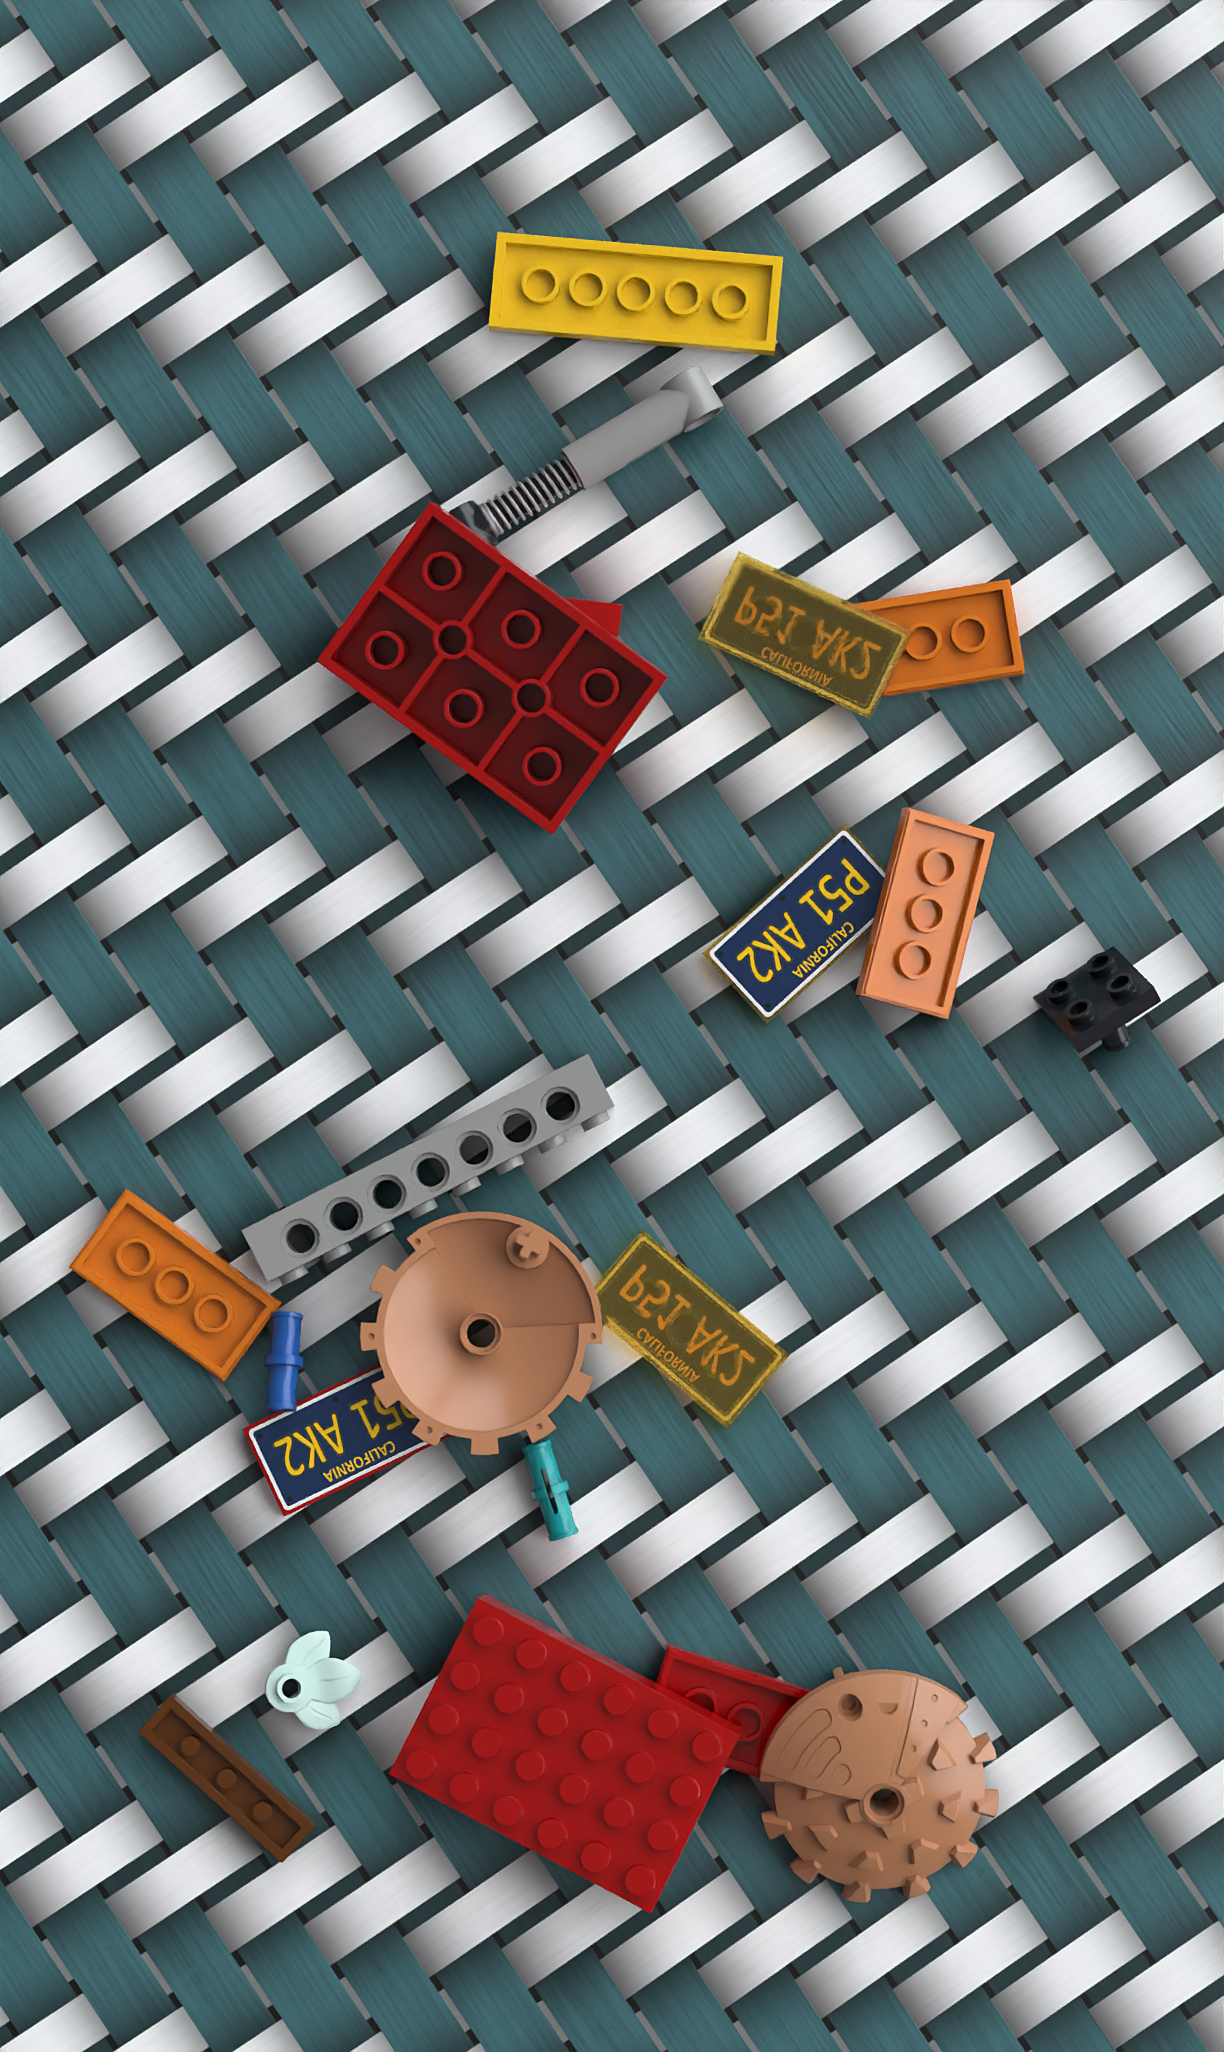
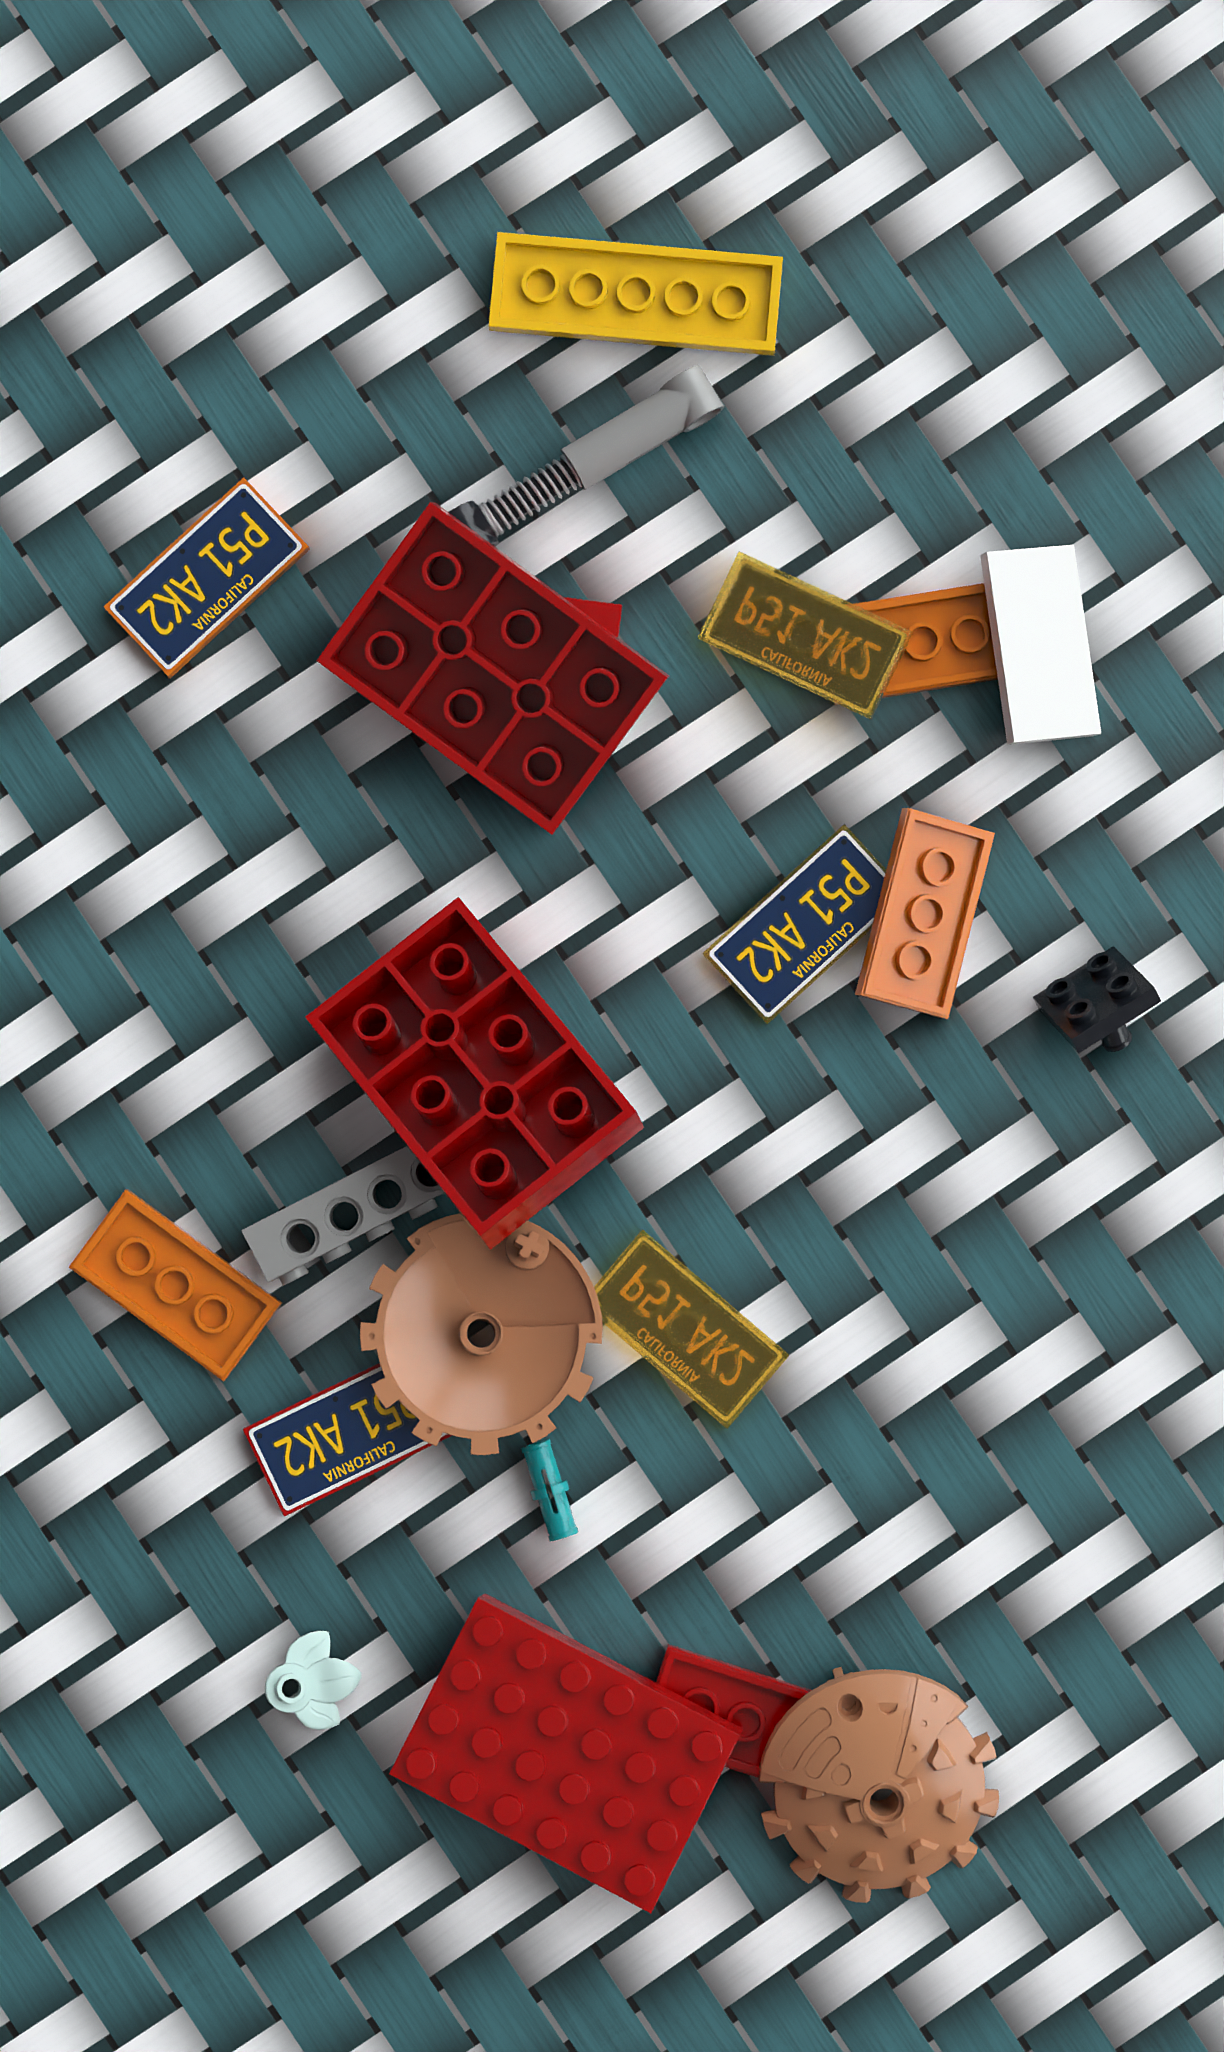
reddish brown plate [138,1693,316,1863] -> none
blue pin [264,1311,304,1412] -> none
none -> tile [103,477,310,679]
none -> red brick [305,897,644,1250]
none -> white tile [980,545,1101,745]

